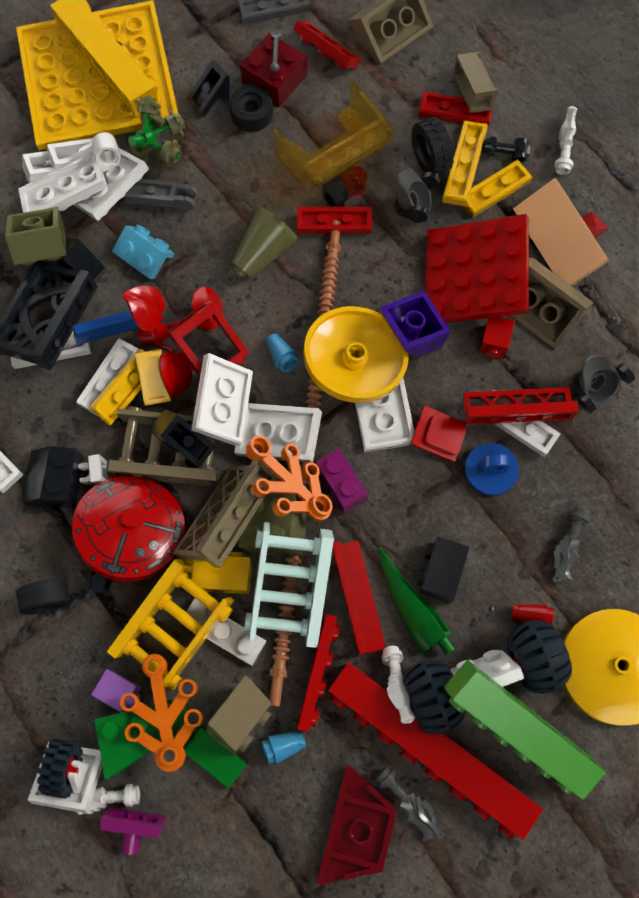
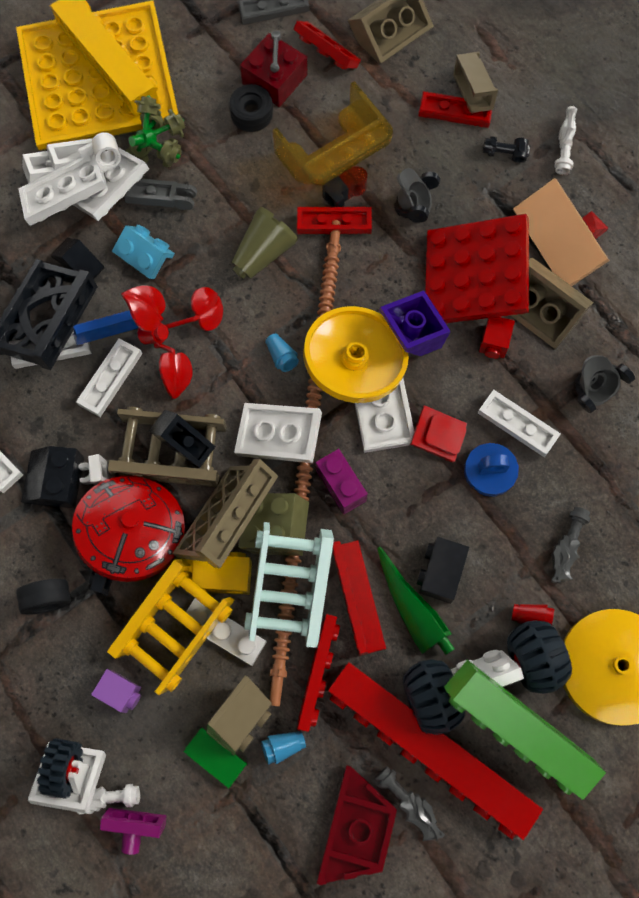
olive brick [5,207,66,265] -> none
yellow tile [88,349,145,425] -> none
green wedge [95,699,191,780] -> none
orange plant [120,654,203,772] -> none
yellow tile [135,349,171,406] -> none
red window [166,301,249,378] -> none
black slope [185,60,230,116] -> none
white tile [191,353,253,446] -> none
orange plant [246,435,332,521] -> none
white piece [382,646,416,724] -> none
black tyre [411,117,454,174] -> none
yellow tile [442,121,488,207] -> none
yellow tile [463,160,532,218] -> none
red fence [463,387,578,425] -> none

